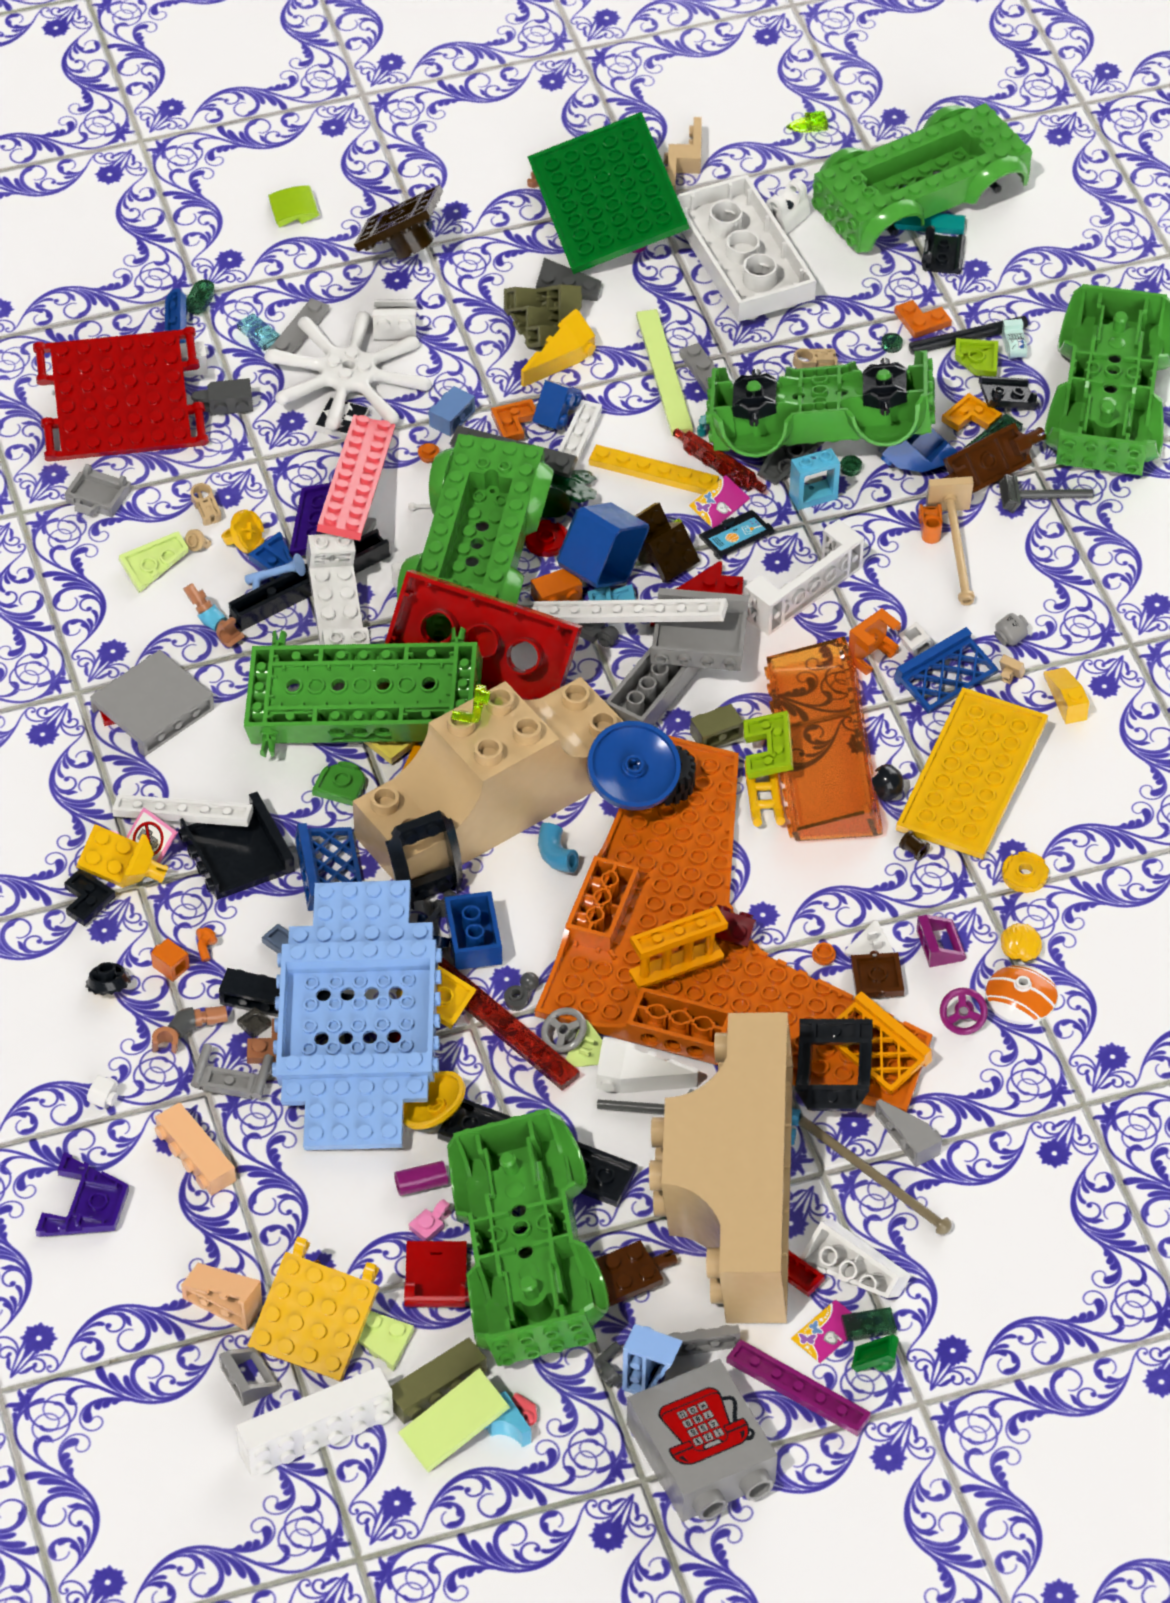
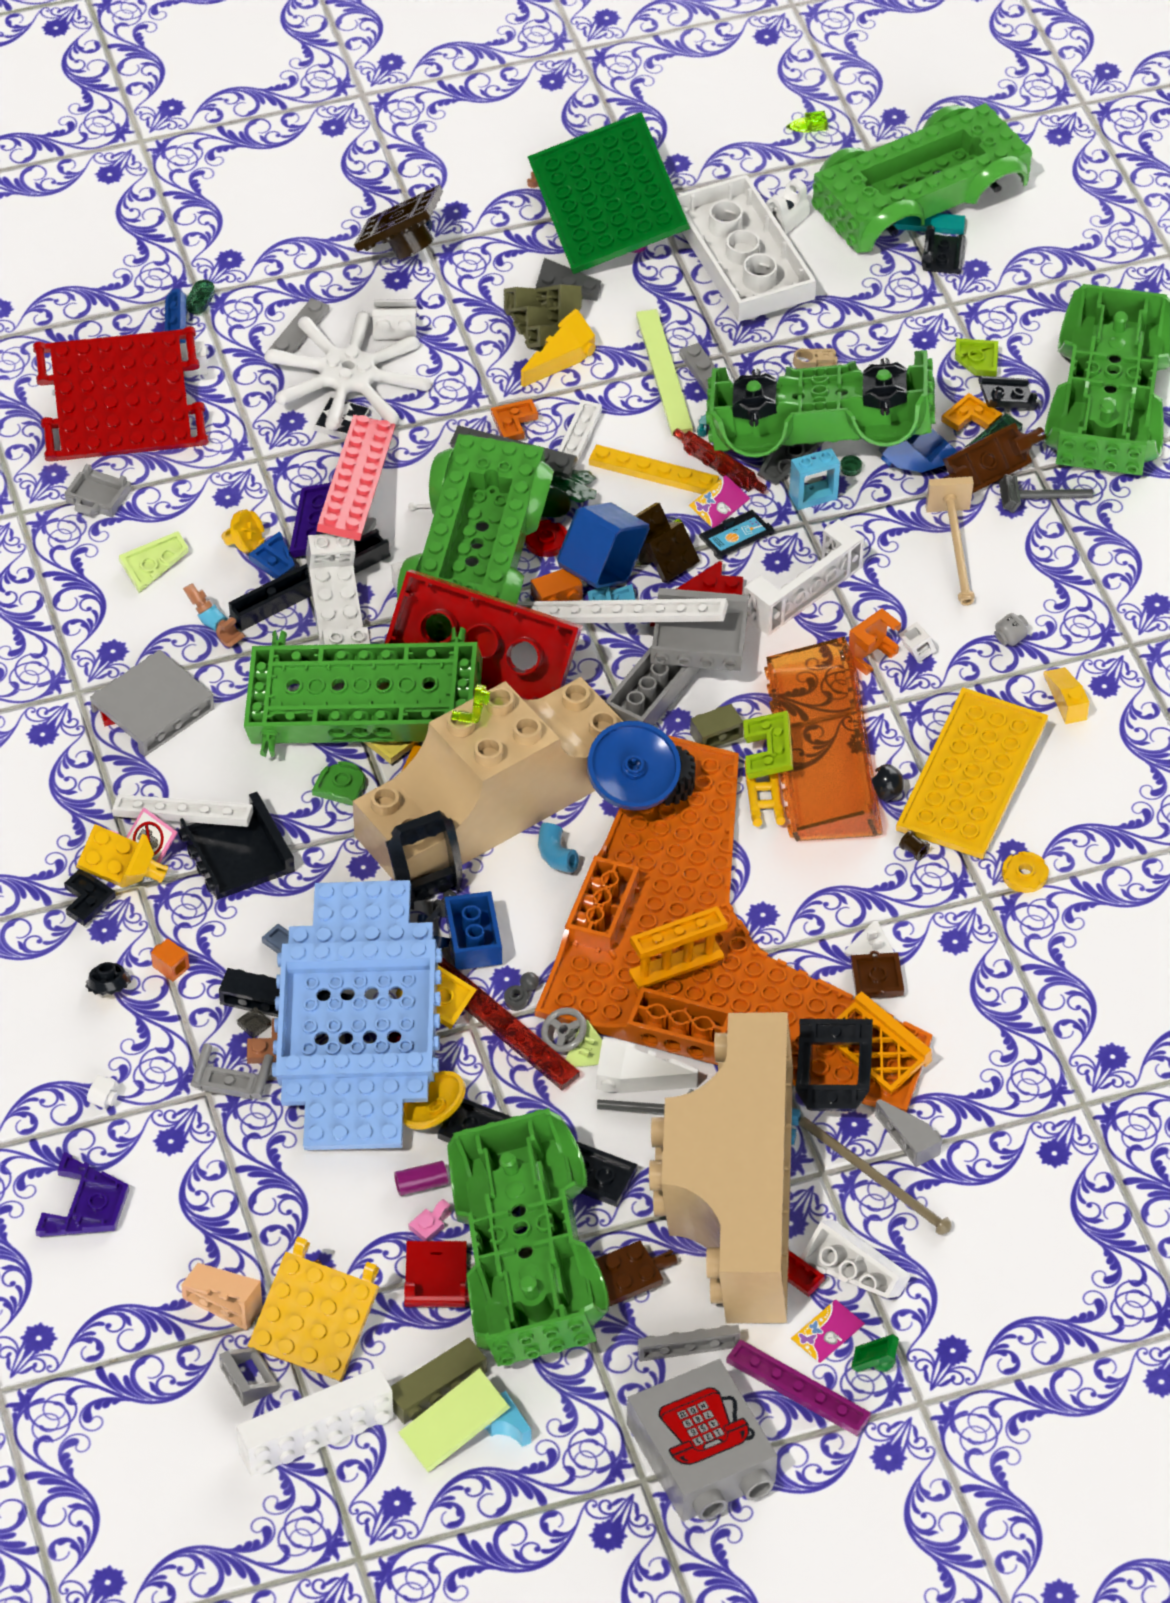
nougat piece [152,1006,228,1054] -> none
light nougat brick [154,1102,236,1196] -> none
tan plate [185,529,212,551] -> none
tan piece [190,483,221,526] -> none
dark grey hinge [191,378,253,416] -> none
orange plate [196,927,218,962] -> none
clear light blue plate [237,313,280,351] -> none
light blue piece [245,553,306,590] -> none
lime slope [268,185,319,228] -> none
blue fence [295,823,362,911] -> none
yellowish green wing [357,1311,414,1371] -> none
orange plate [418,443,439,463] -> none
medium blue brick [428,386,475,437] -> none
coral arm [511,1393,537,1426] -> none
blue brick [532,380,582,430] -> none
dark grey plate [578,623,619,647] -> none
dark grey plate [595,1341,622,1387] -> none
light blue wedge [622,1324,683,1394] -> none
tan bracket [664,117,702,191] -> none
dark red bracket [709,905,757,948] -> none
orange plate [812,942,836,965] -> none
clear green plate [841,1307,897,1341] -> none
clear green tile [881,333,903,353] -> none
blue fence [893,627,999,714] -> none
orange plate [894,300,952,339] -> none
black axle [908,315,1028,355] -> none
magenta tile [916,915,966,967] -> none
orange piece [918,504,942,544] -> none
magenta piece [939,987,988,1035] -> none
orange dish [985,965,1058,1025] -> none
tan tile [999,654,1025,684] -> none
yellow hair [1001,923,1042,962] -> none
light aqua leg [1002,319,1027,359] -> none

